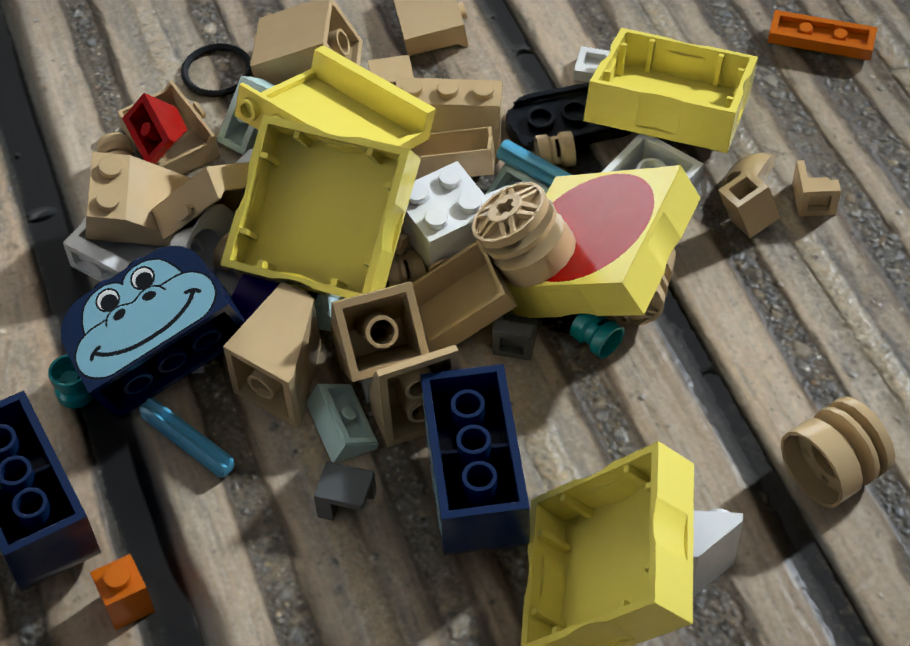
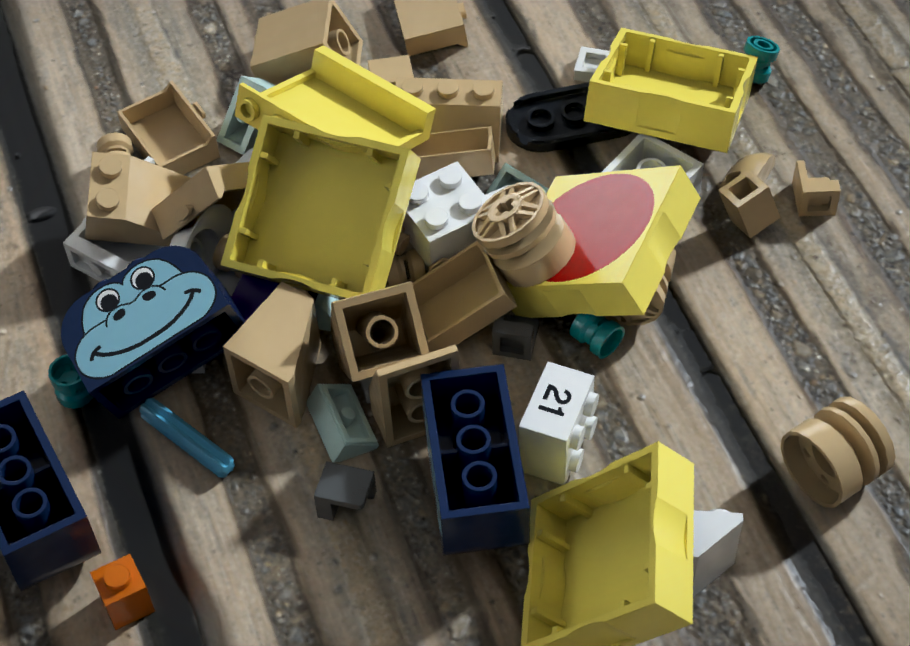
red slope [122,93,188,164] -> none
black tyre [181,43,252,97] -> none
medium azure axle [496,140,571,187] -> none
tan wheel [534,130,576,167] -> none
orange plate [768,10,878,61] -> none
none -> white brick [519,362,599,485]
none -> teal wheel [743,36,780,84]

